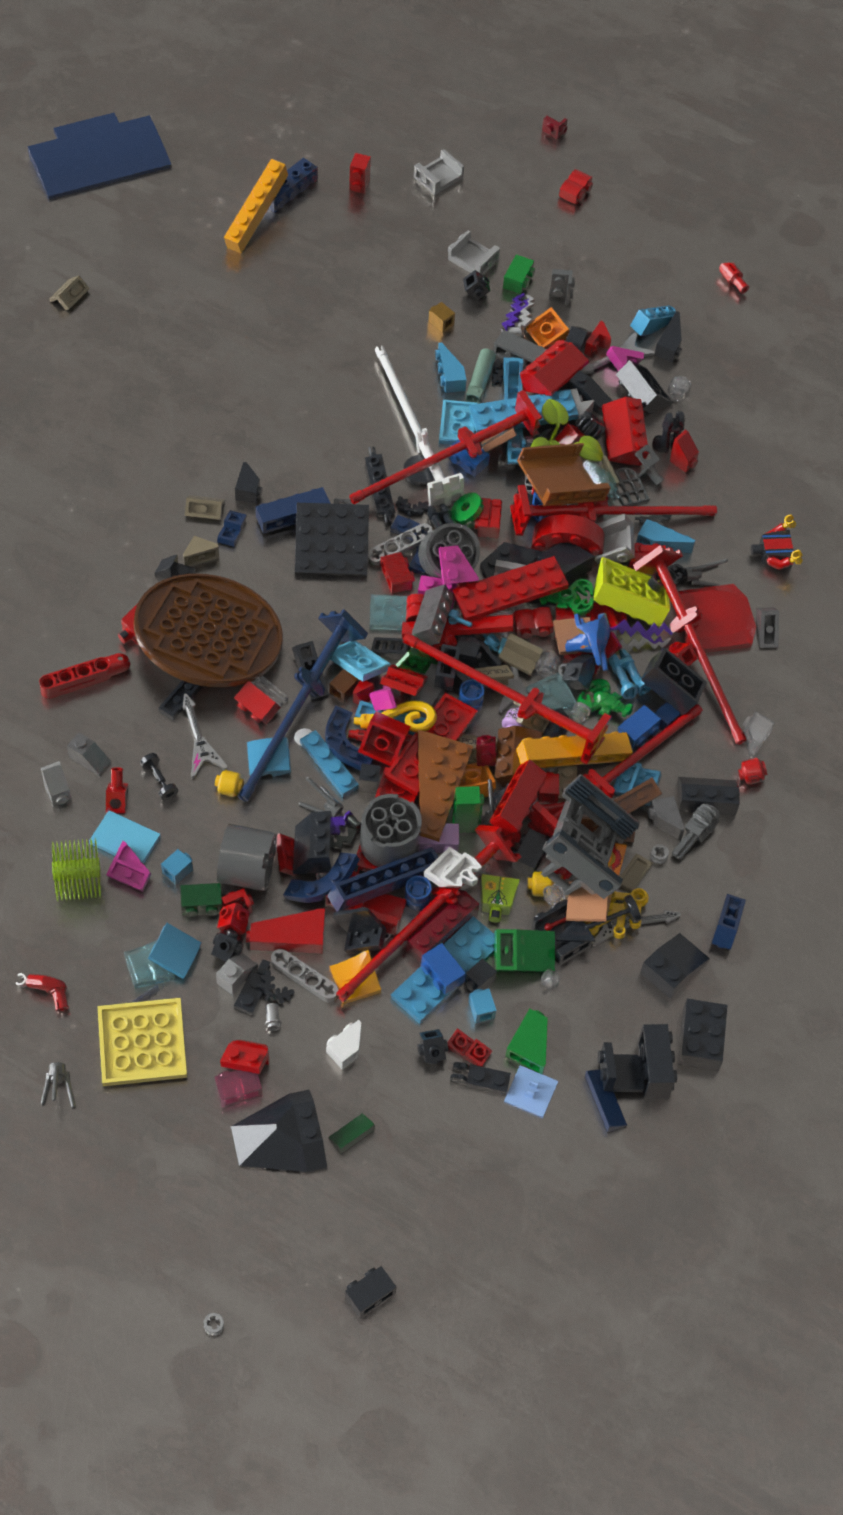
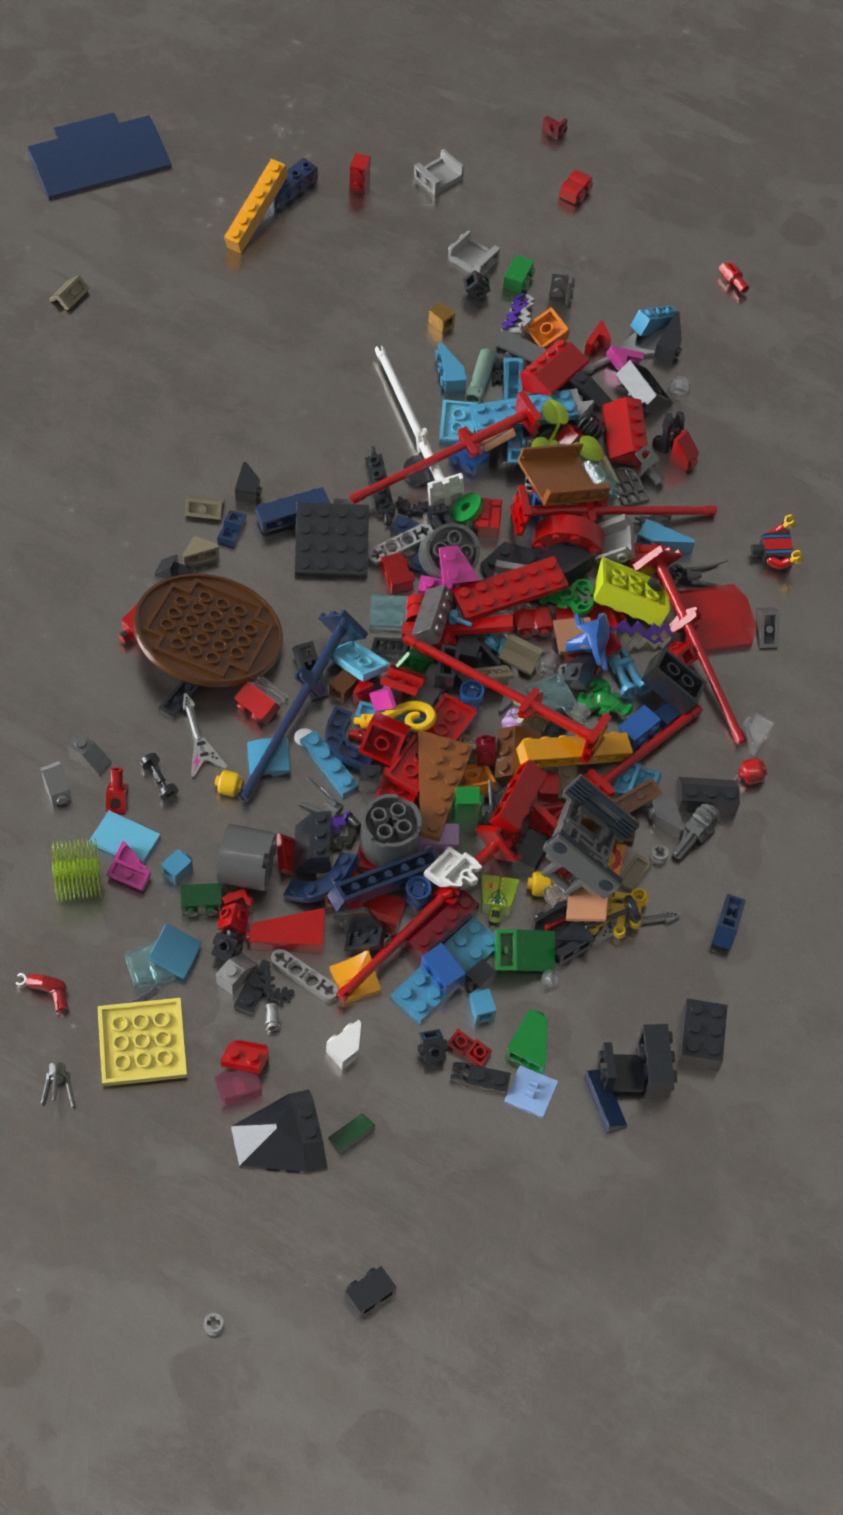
red piece [39,653,131,699] -> none
black slope [566,326,592,351] -> none
black slope [640,933,710,999] -> none

